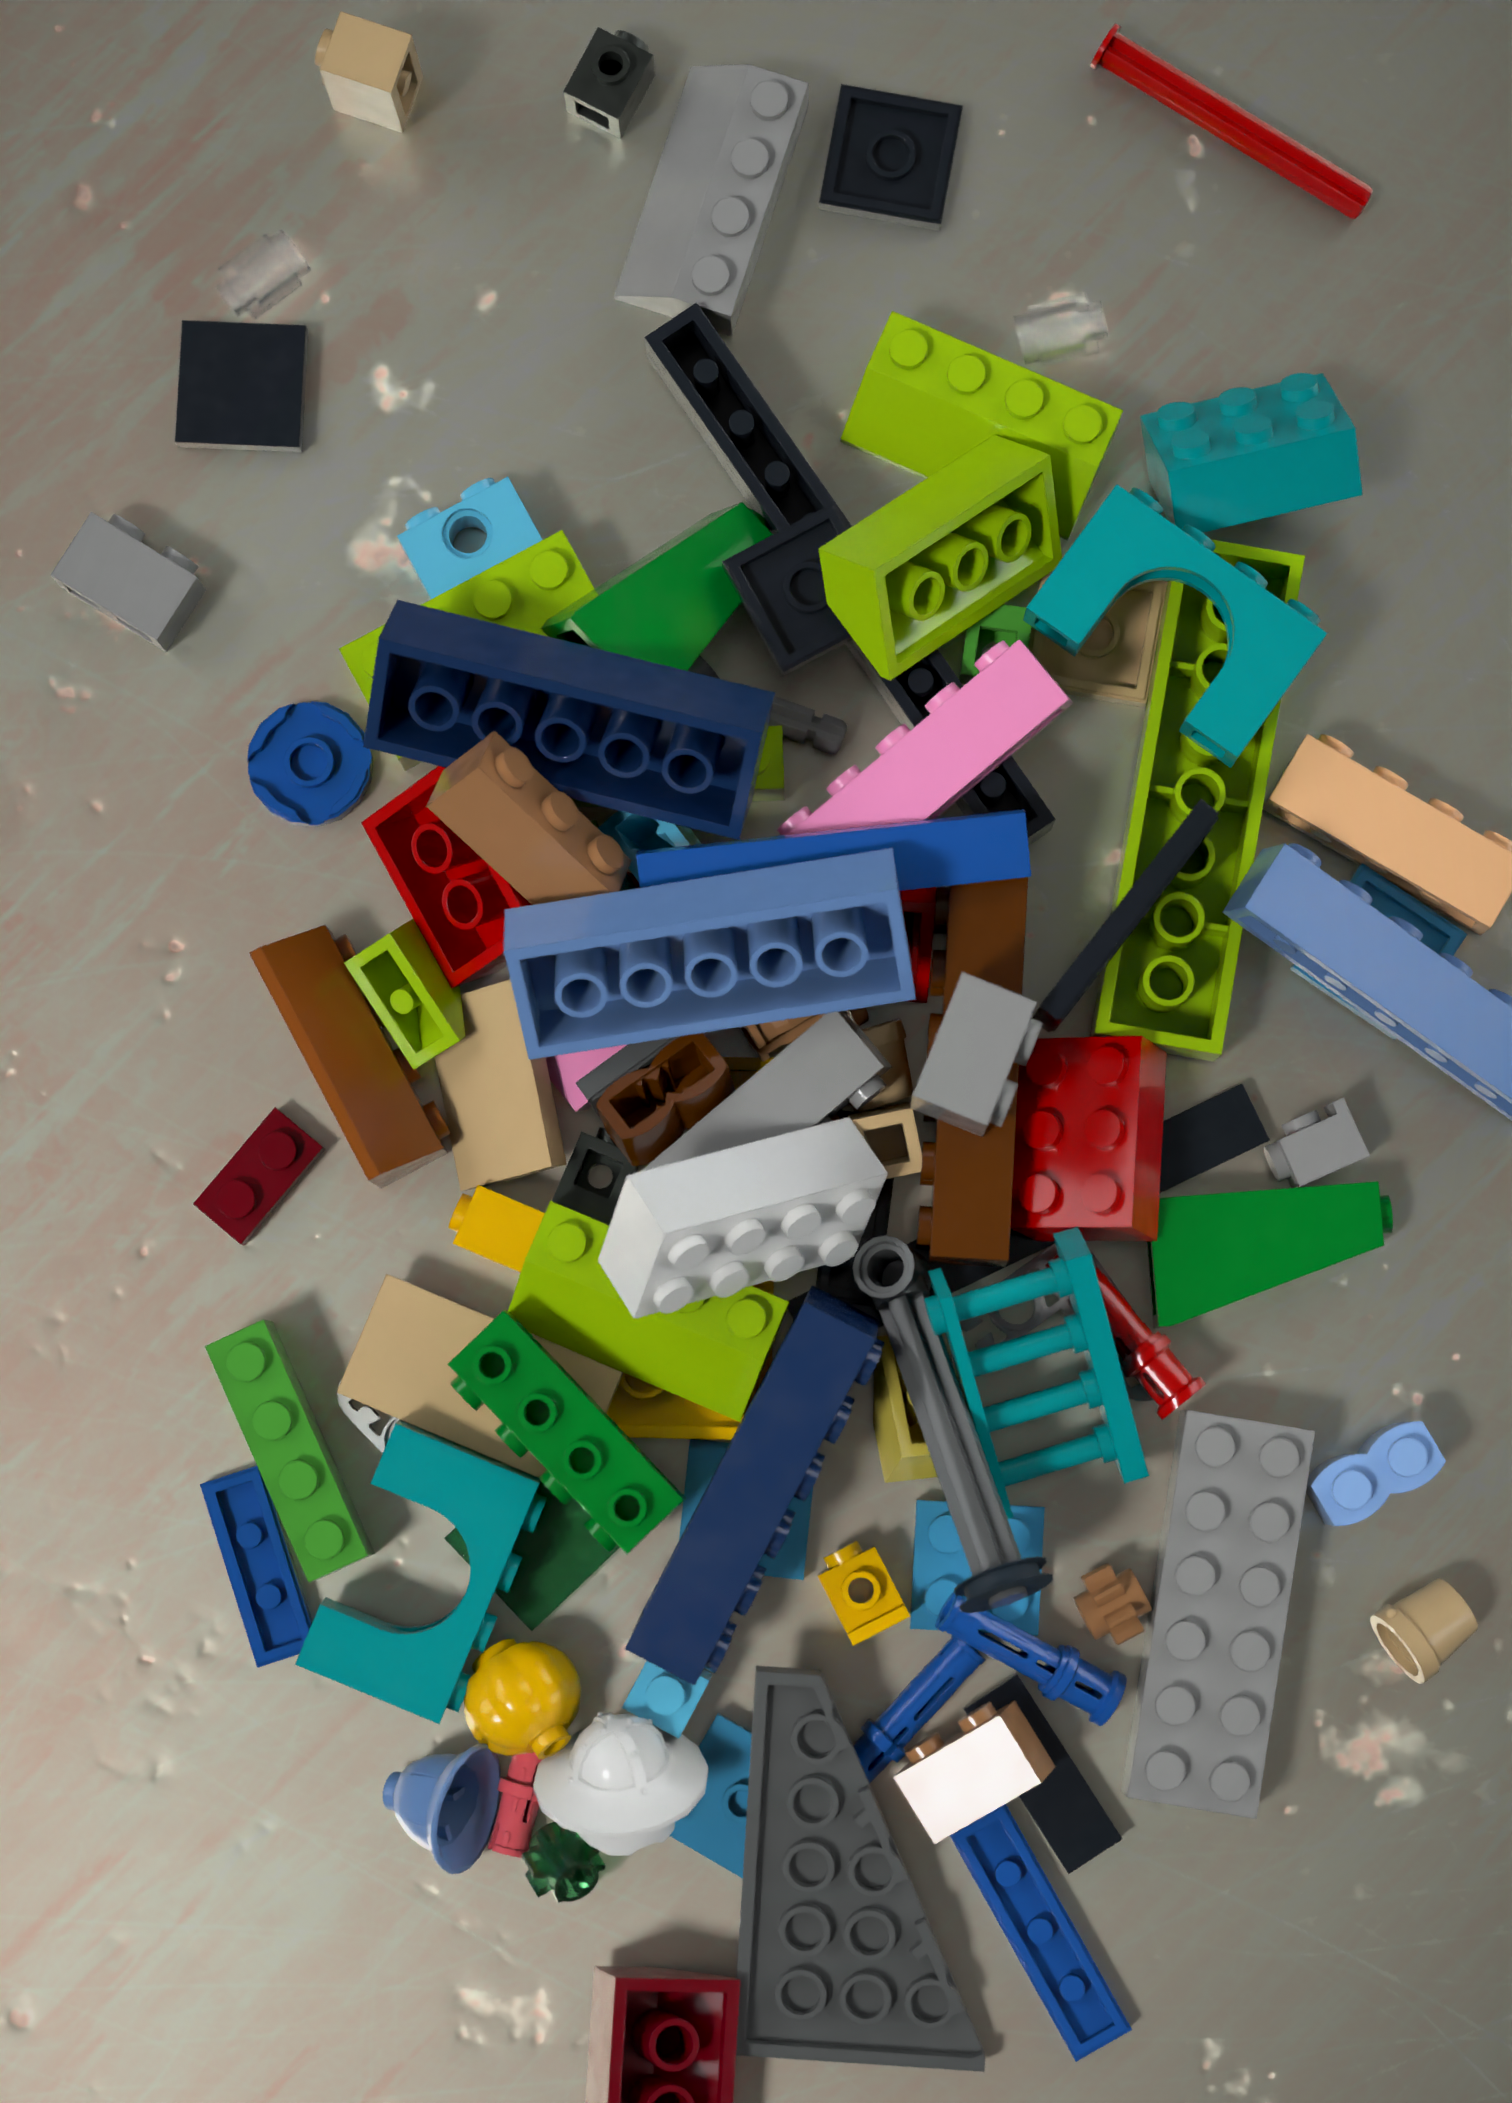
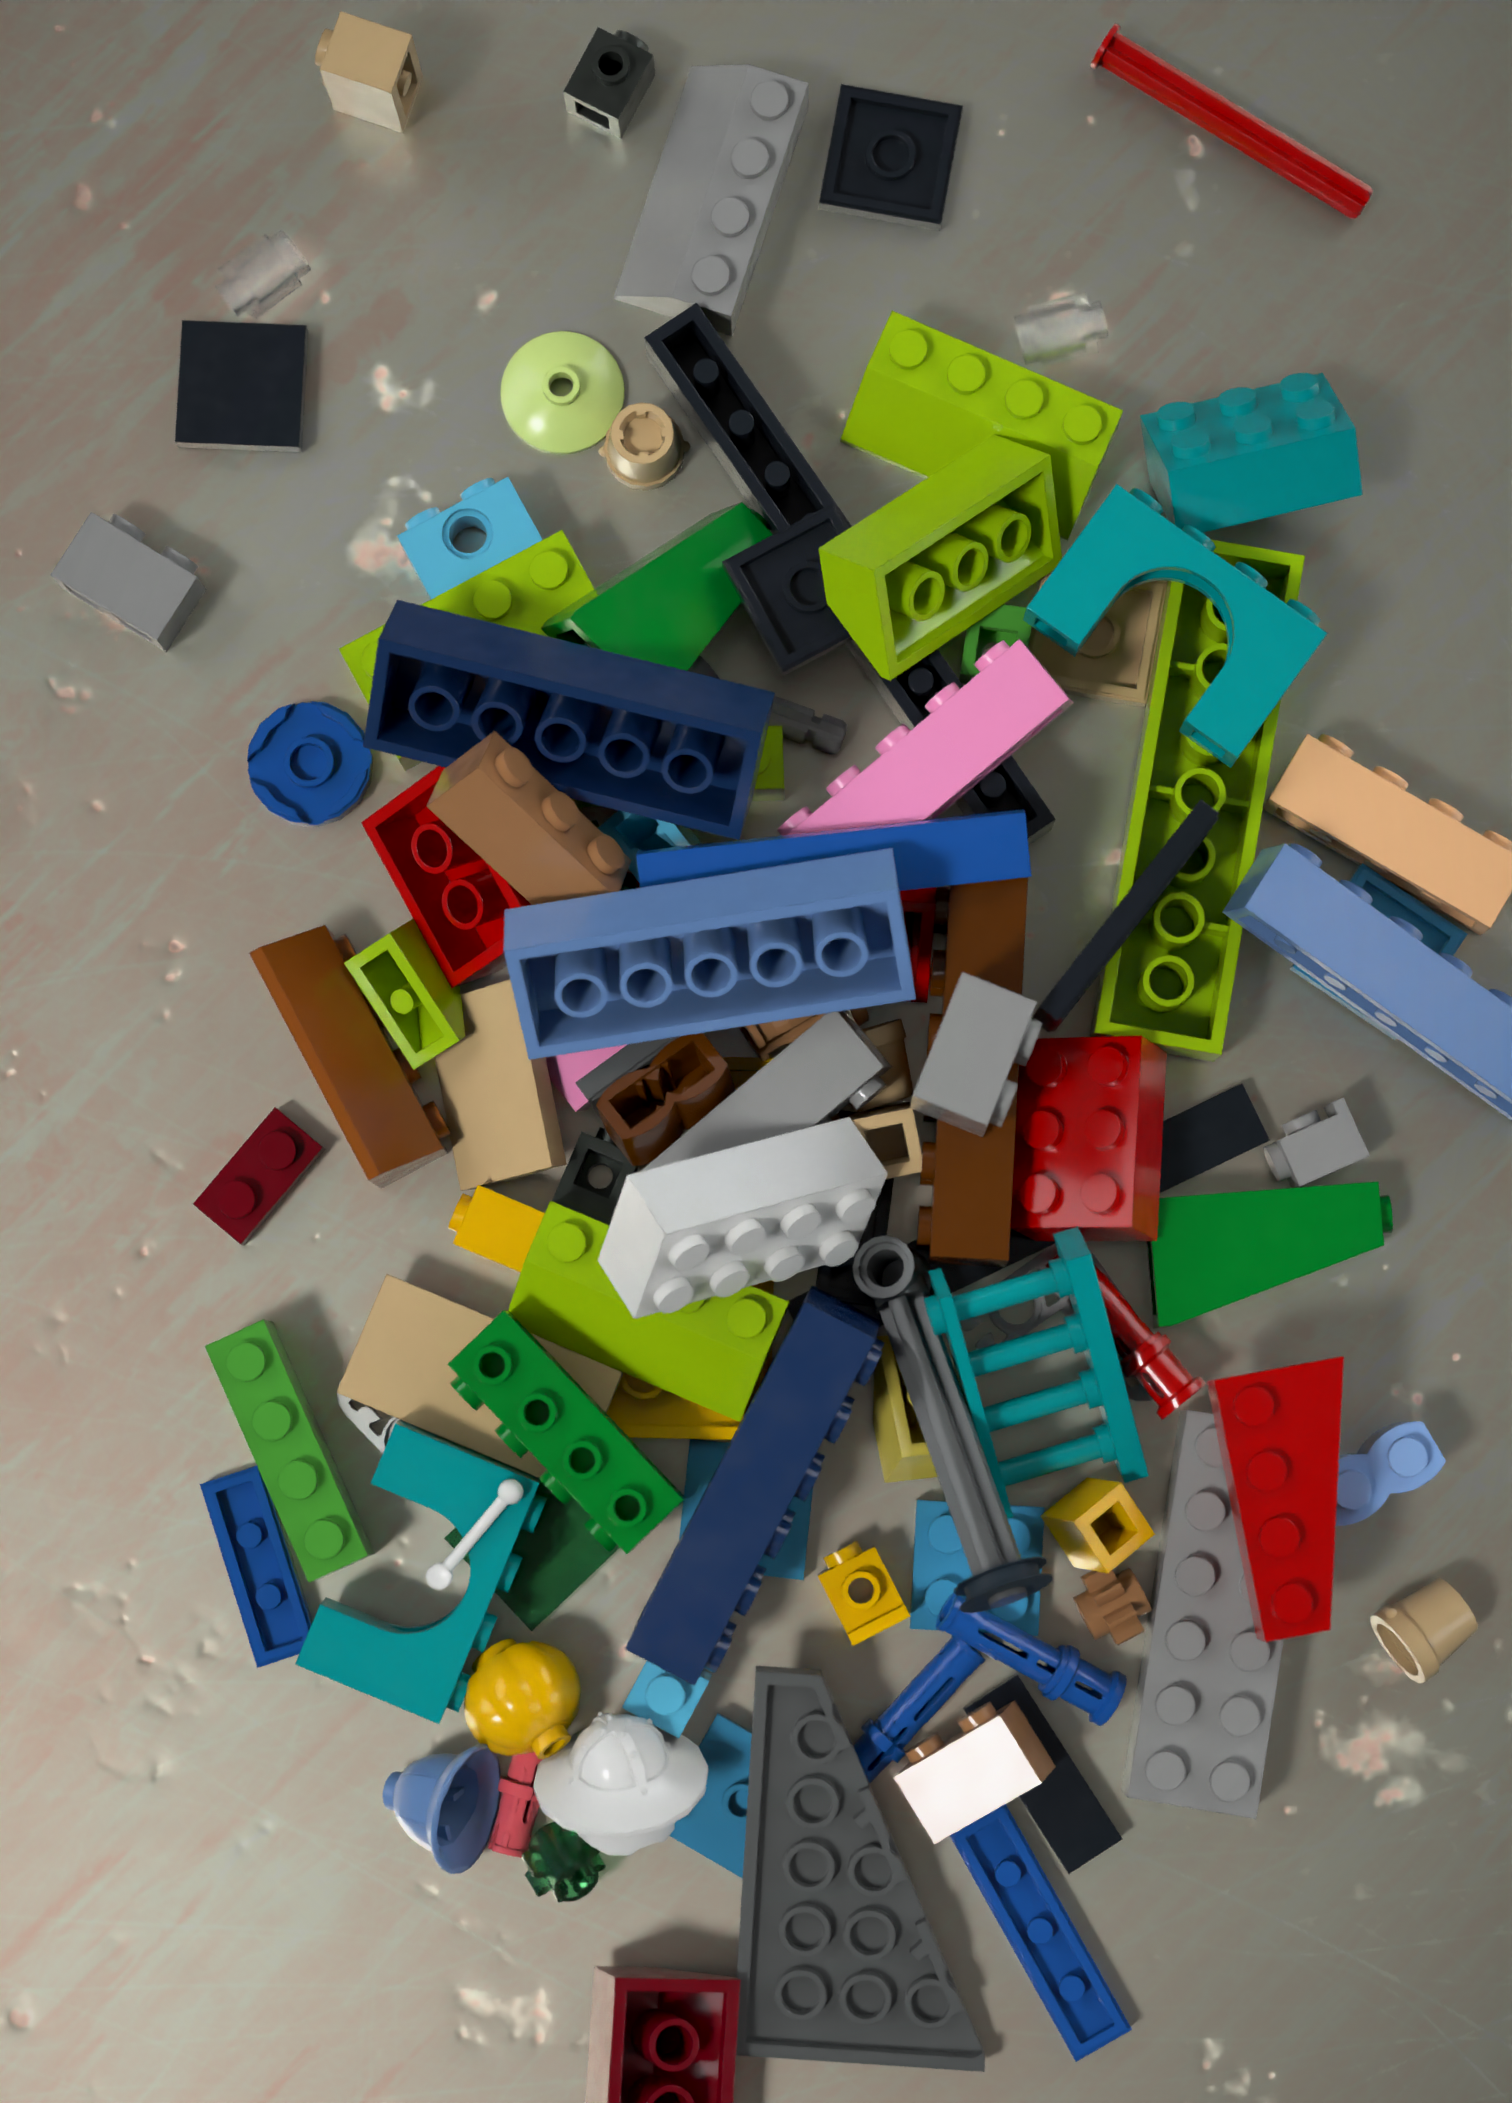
none -> white hinge [426,1479,523,1590]
none -> yellowish green dish [500,331,625,455]
none -> tan piece [599,402,690,491]
none -> yellow brick [1041,1477,1155,1574]
none -> red wedge [1207,1356,1344,1642]

